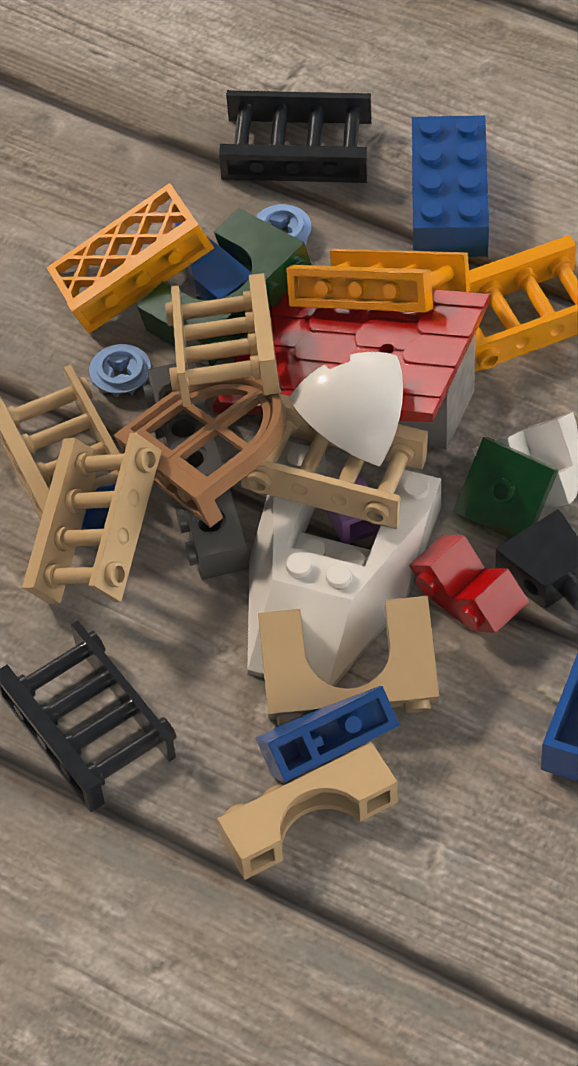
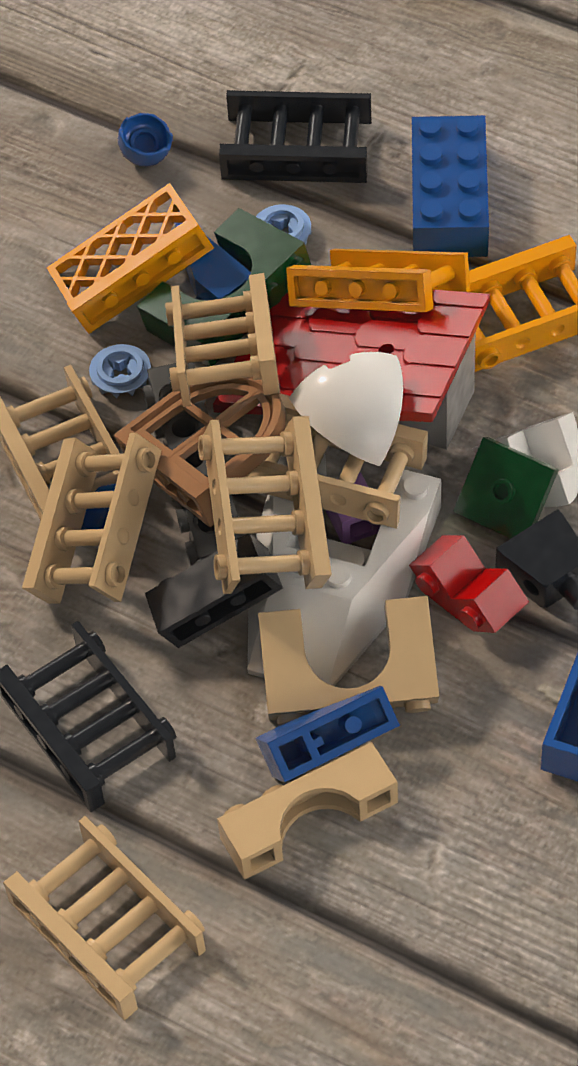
none -> tan fence [3,816,206,1021]
none -> blue hair [118,113,173,167]
none -> black brick [145,534,283,648]
none -> tan fence [198,416,332,594]

